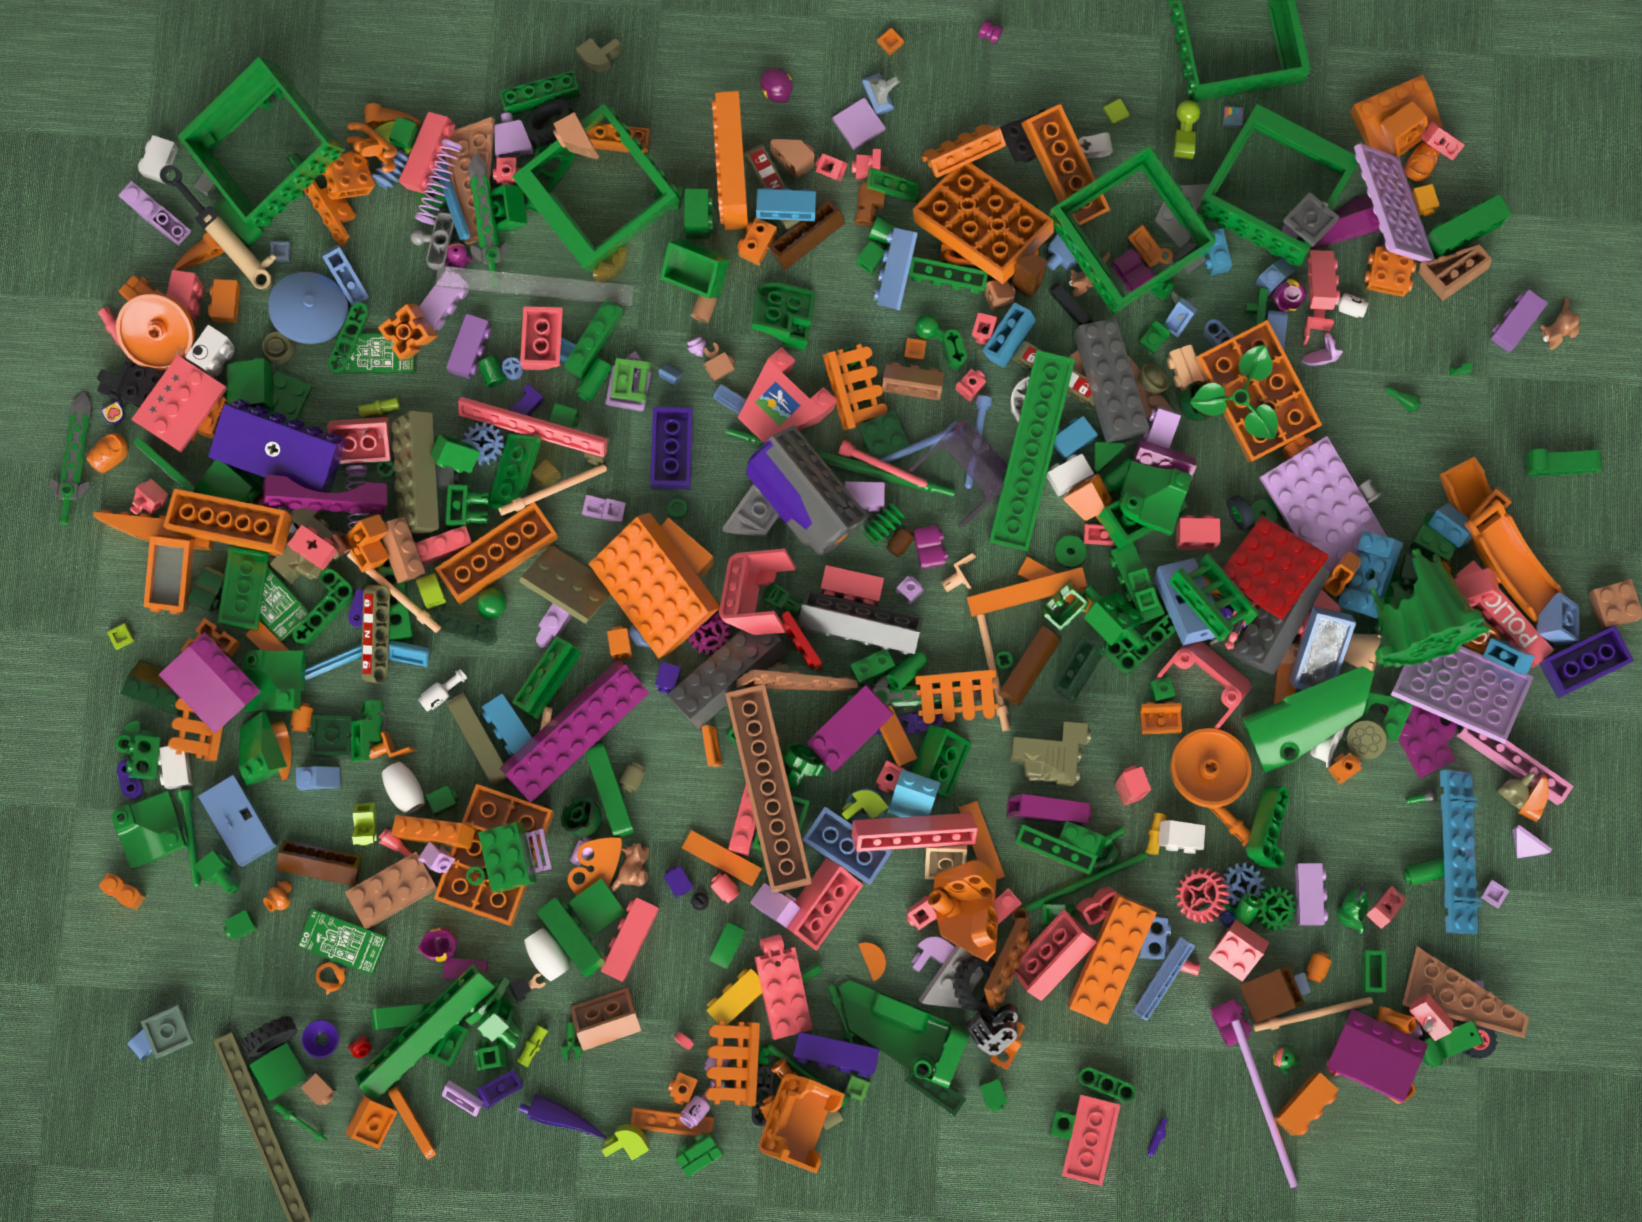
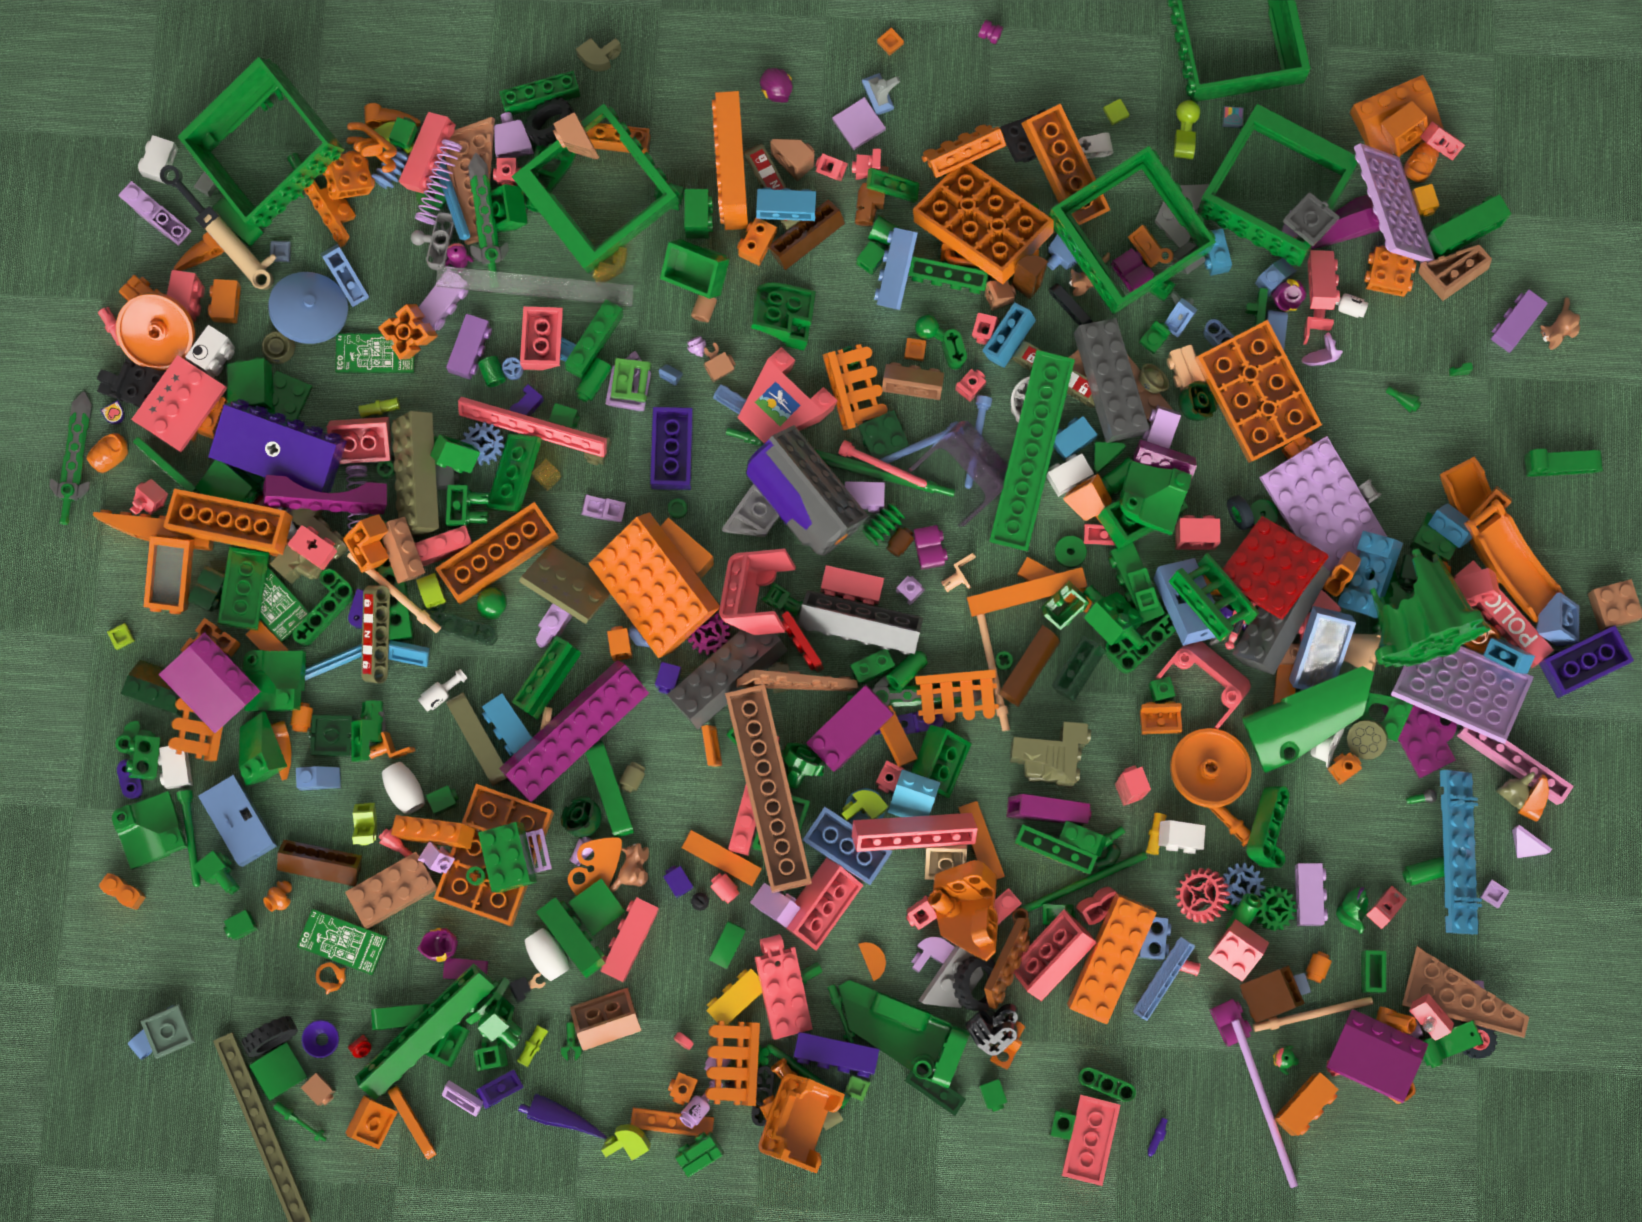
green beam [328,302,369,375] -> none
copper slope [330,532,352,556] -> none
light nougat bar [499,464,607,515] -> none
green plant [1190,345,1278,439] -> none
clear blue hinge [1217,911,1235,928] -> none

